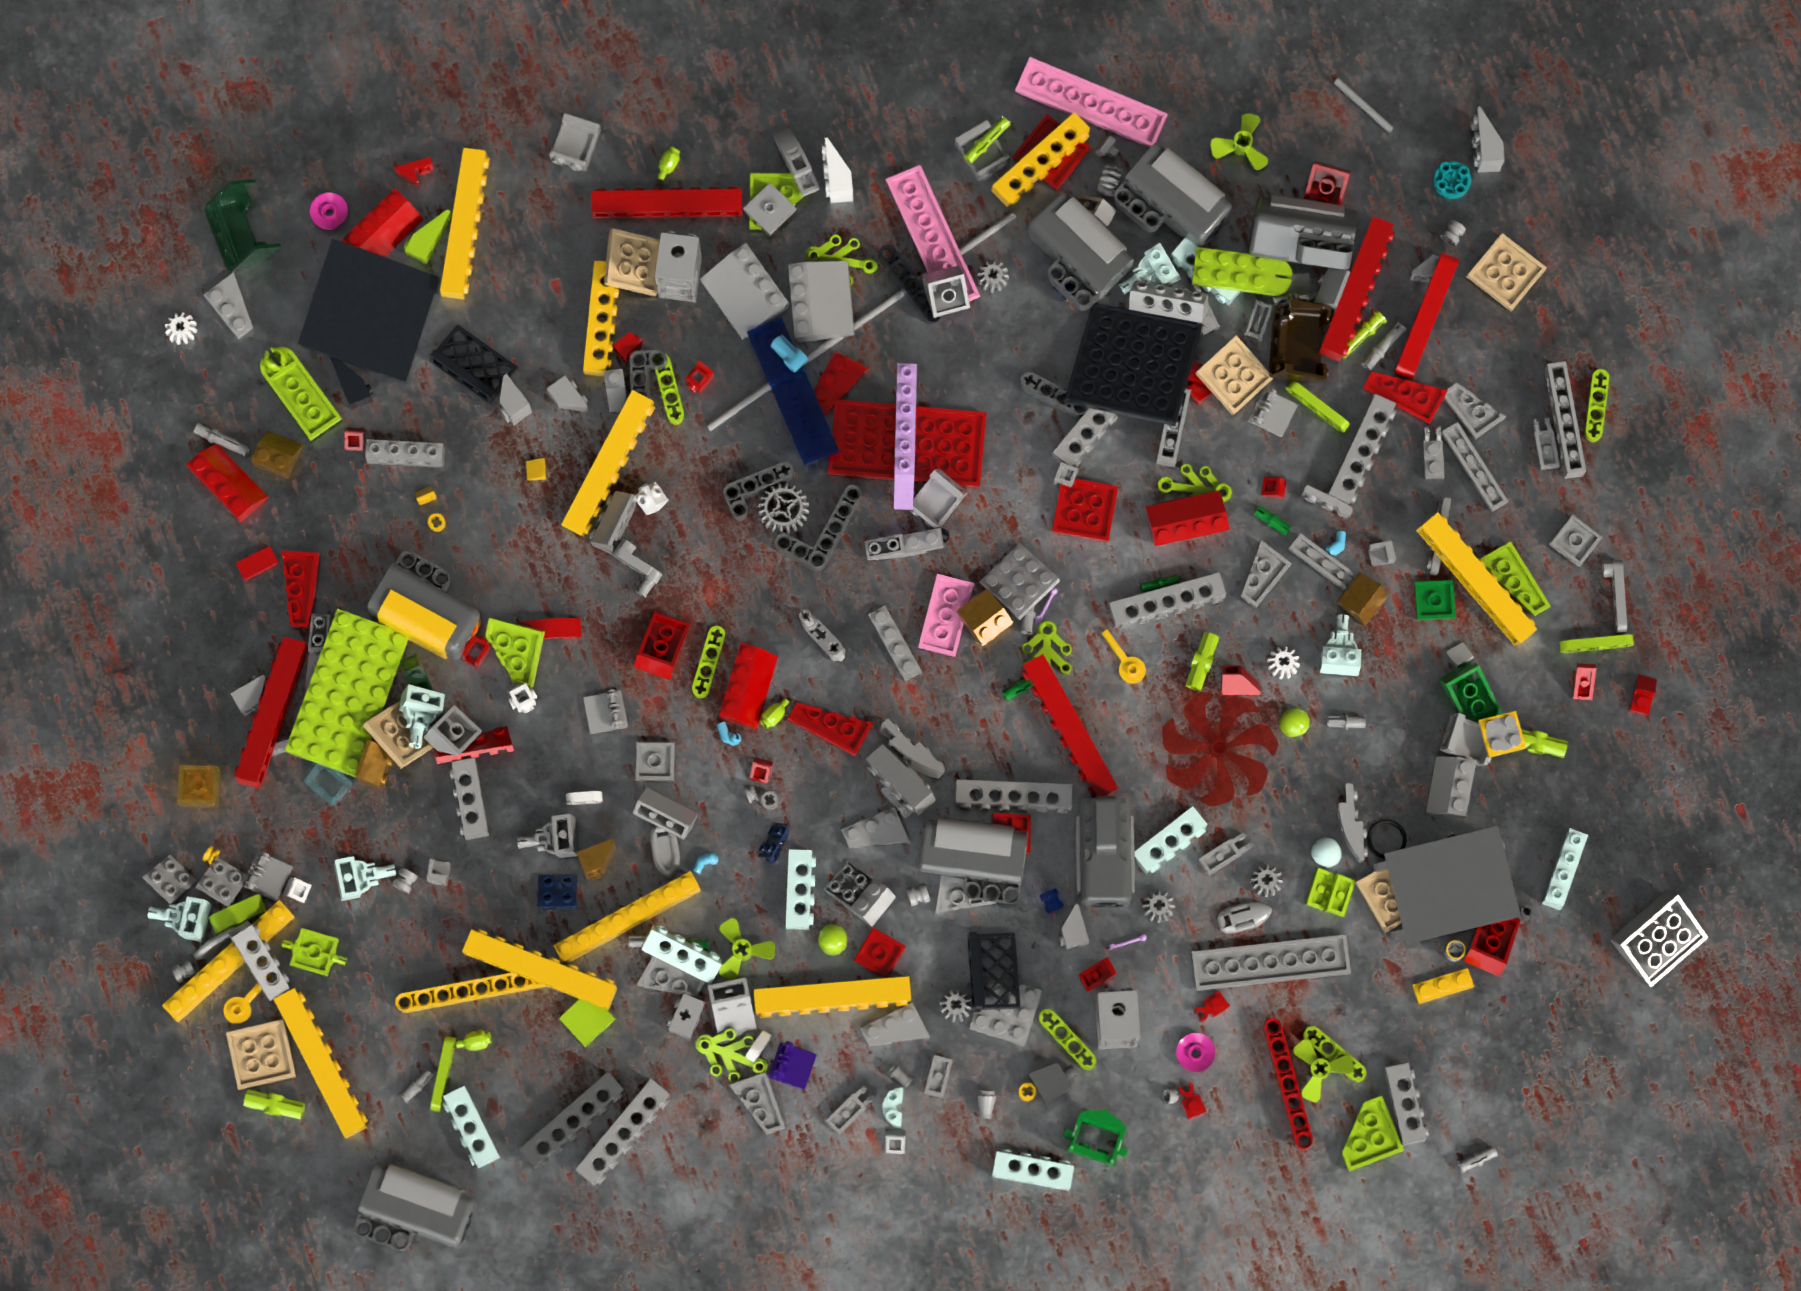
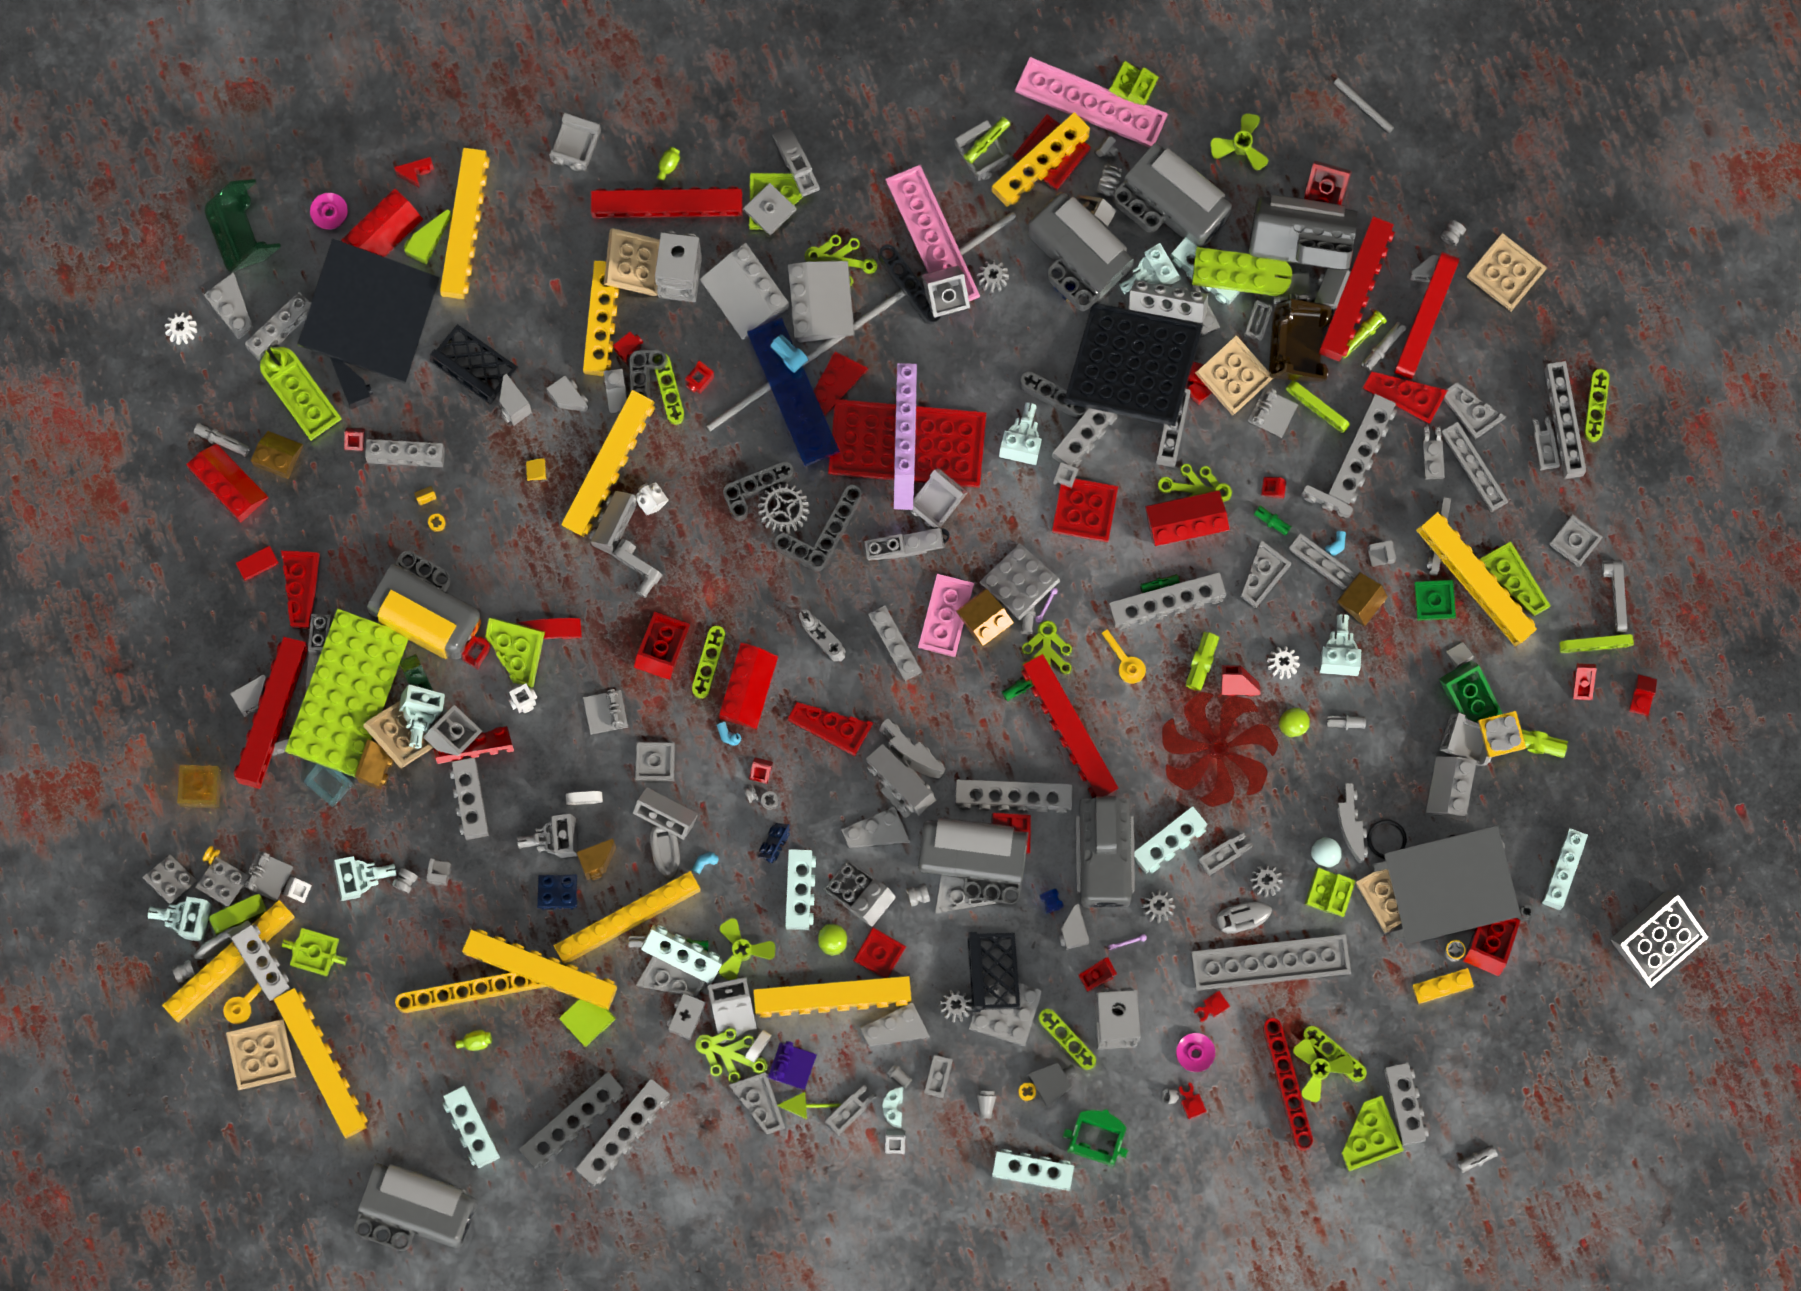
lime piece [243,1090,305,1120] -> none
light grey axle [399,1069,434,1103] -> none
lime beam [430,1036,456,1112] -> none
lime plant [759,698,790,729] -> none
white slope [822,138,853,203] -> none
teal tile [1433,161,1471,199] -> none
light grey slope [1470,107,1505,173] -> none
none -> light grey brick [244,292,311,362]
none -> lime piece [777,1092,842,1119]
none -> light aqua brick [999,403,1042,465]
none -> lime slope [1108,61,1159,105]

